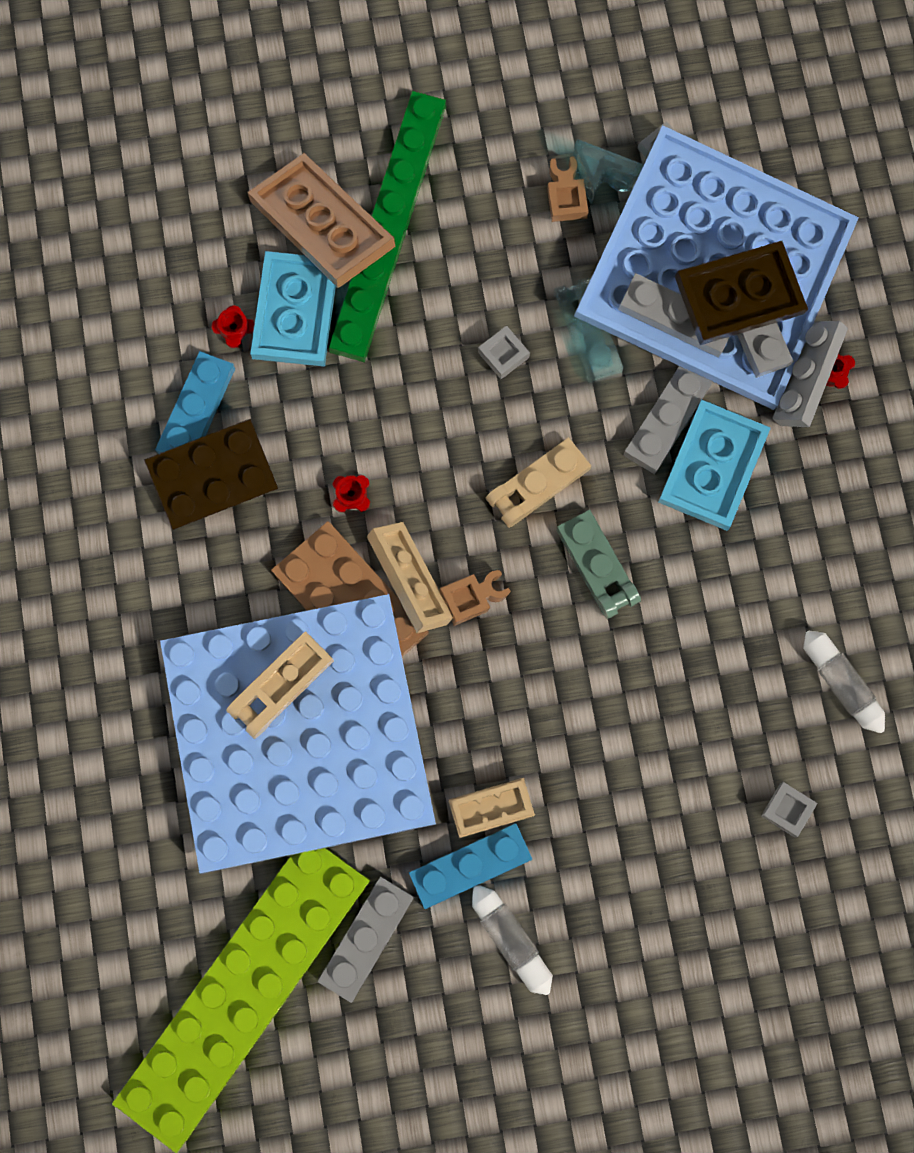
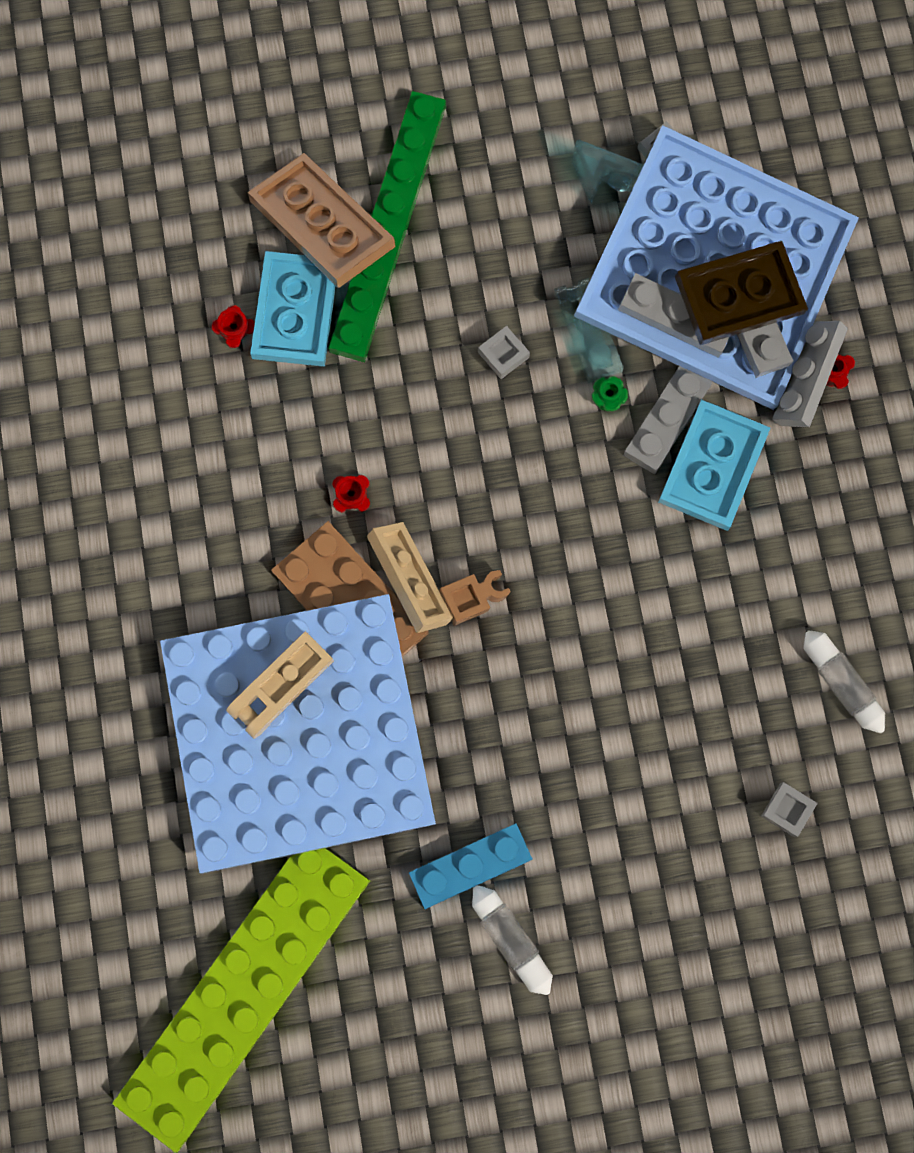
dark brown plate [144,419,279,530] -> none
dark azure plate [155,351,235,454] -> none
light grey plate [318,877,414,1003] -> none
tan plate [448,778,535,838] -> none
tan plate [486,437,591,528] -> none
medium nougat plate [547,156,588,222] -> none
sand green plate [556,510,641,619] -> none
none -> green plate [591,376,628,411]

